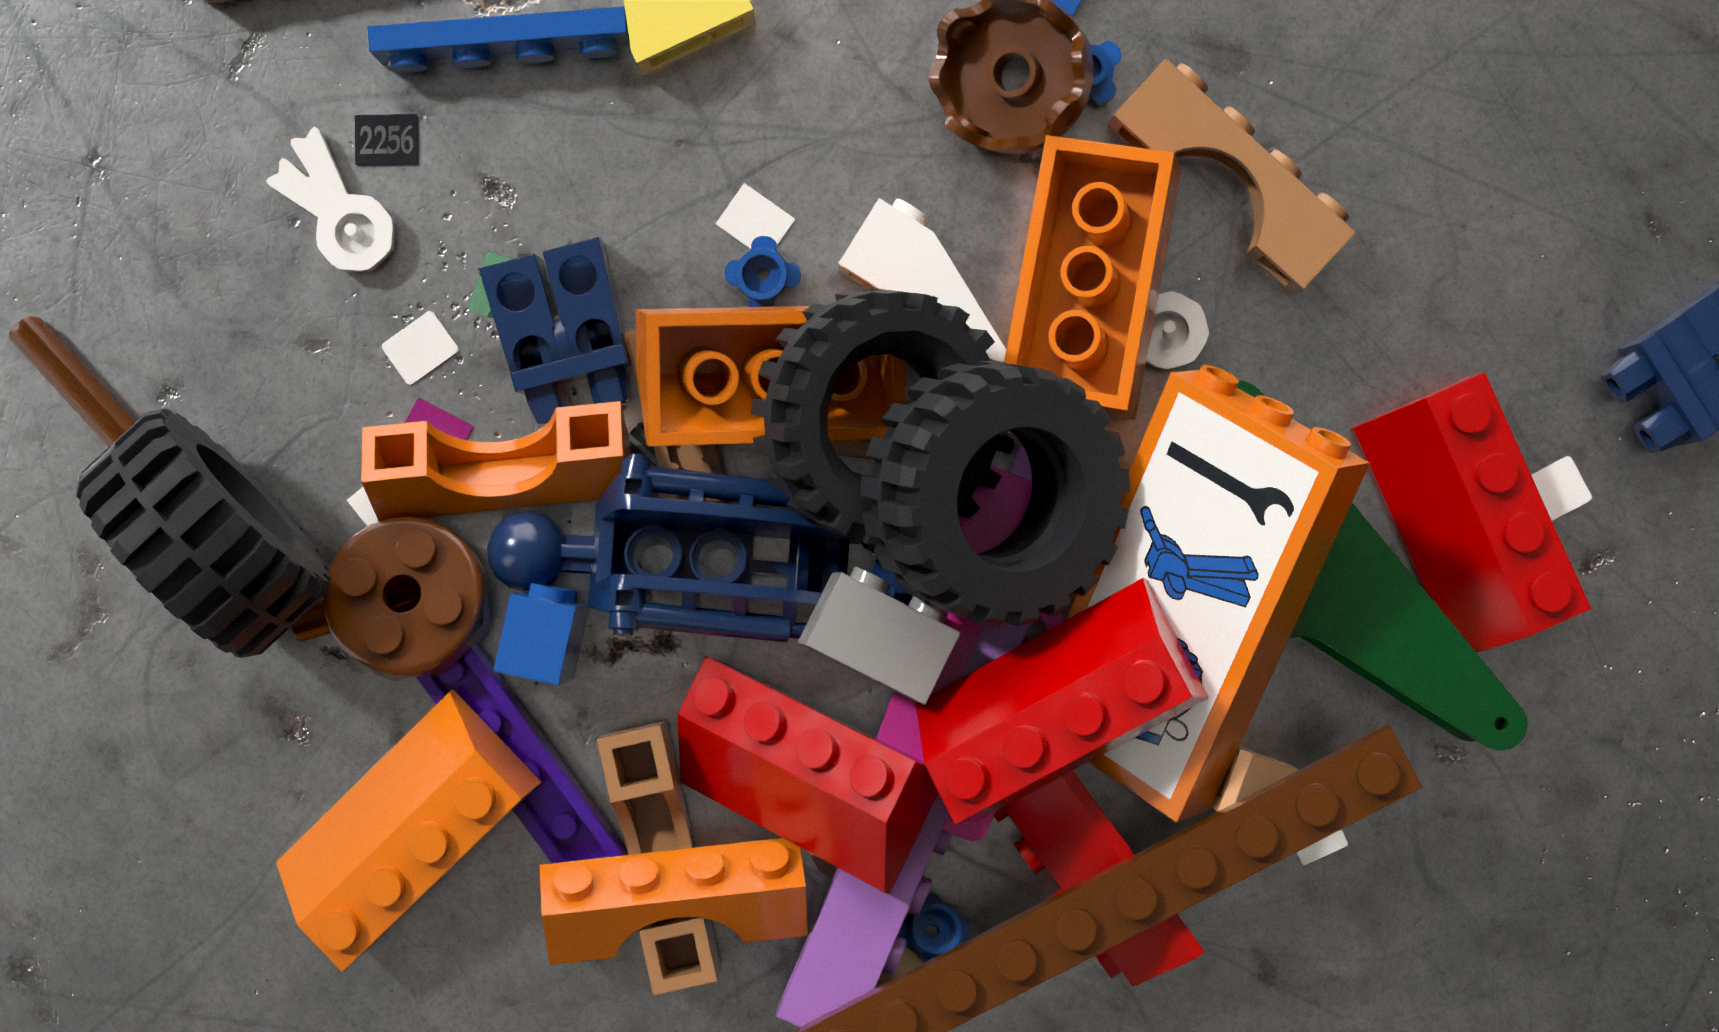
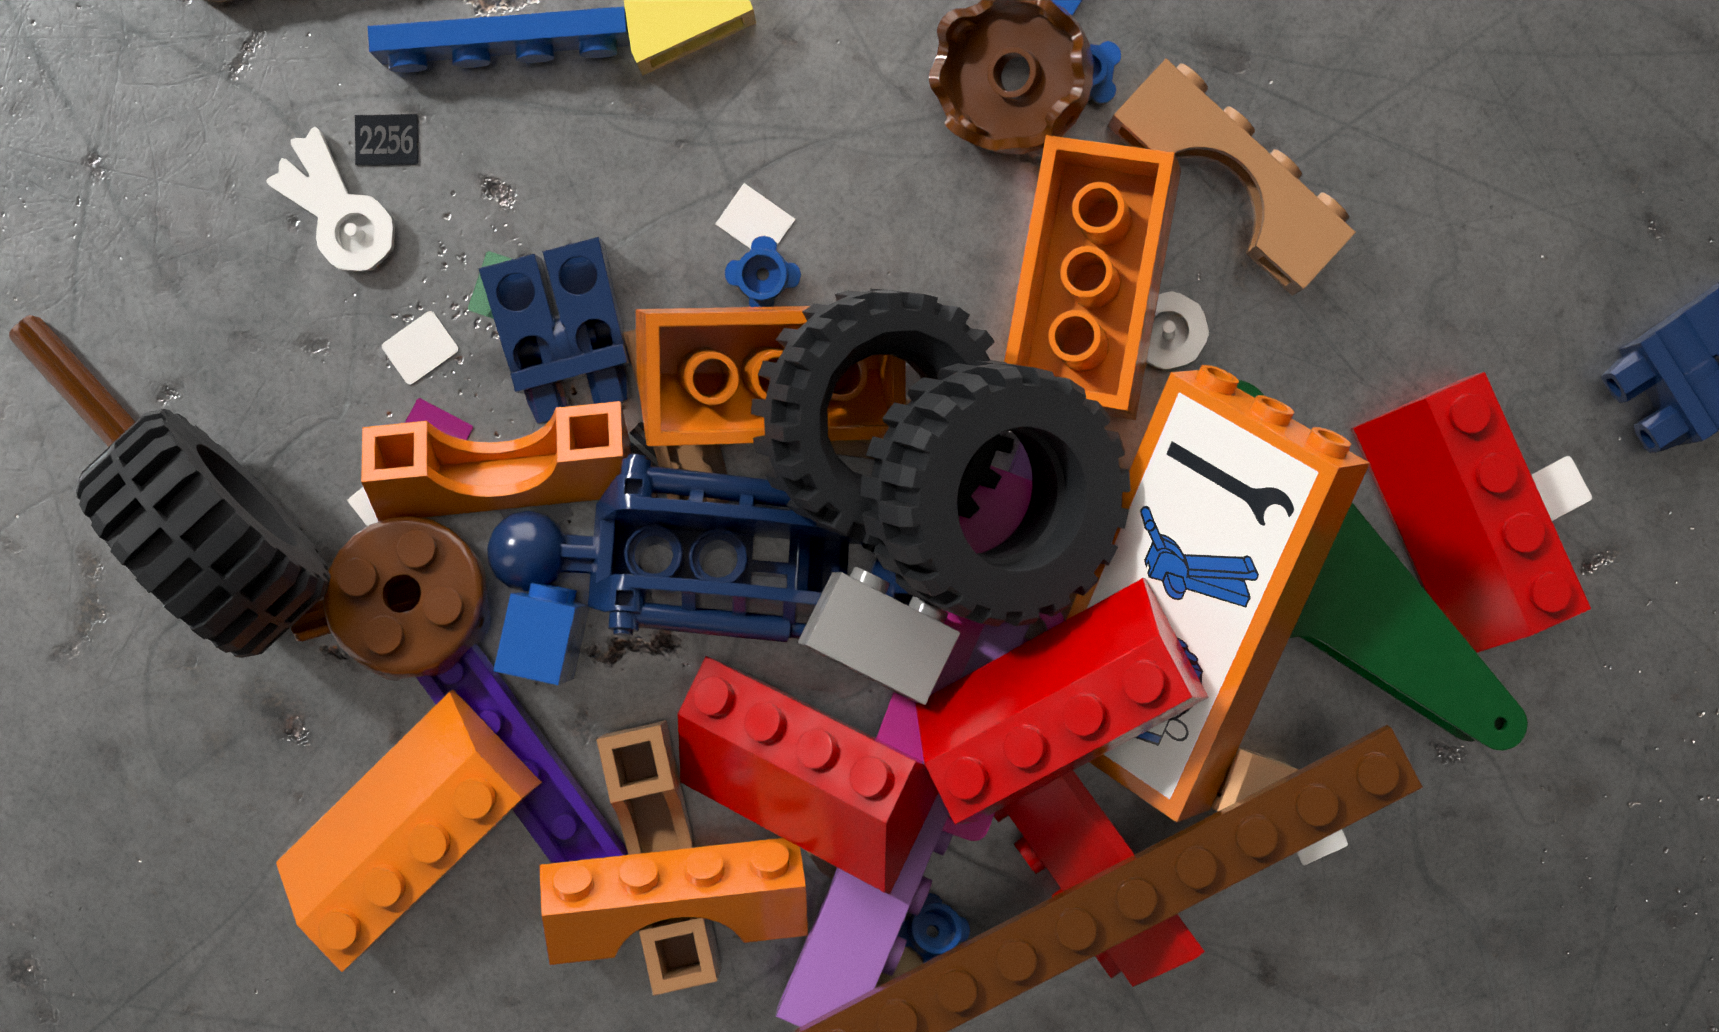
white slope [838,198,1006,362] -> none

